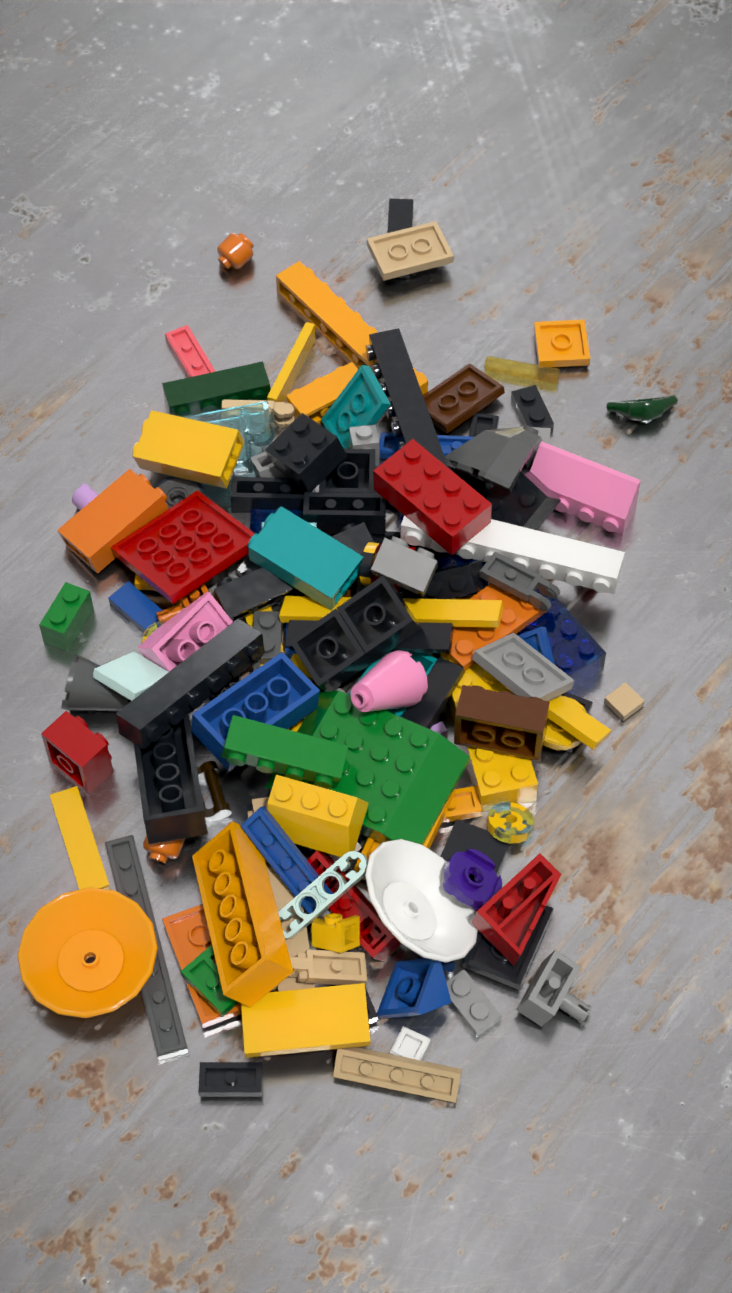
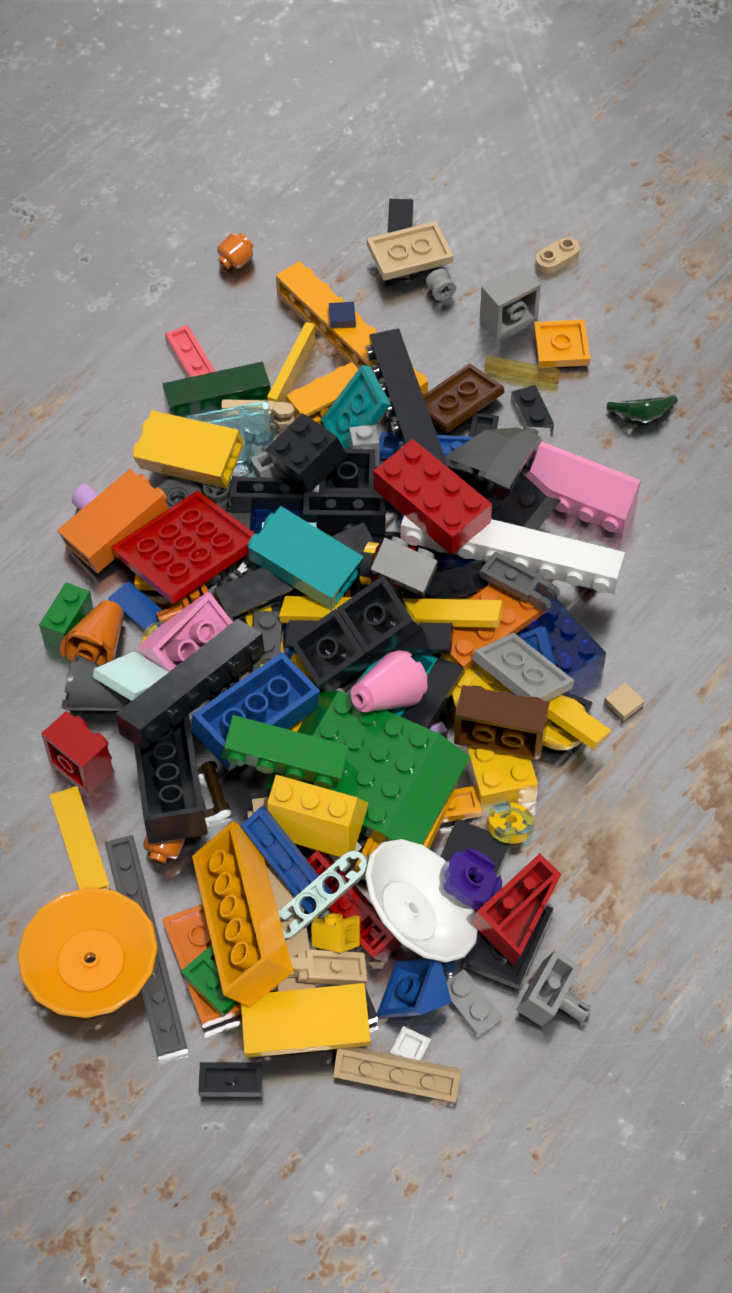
none -> orange cone [59,600,124,666]
none -> dark grey wheel [203,484,231,509]
none -> dark blue tile [329,301,356,328]
none -> light grey wheel [426,269,456,301]
none -> light grey brick [480,265,541,339]
none -> tan plate [535,237,580,274]

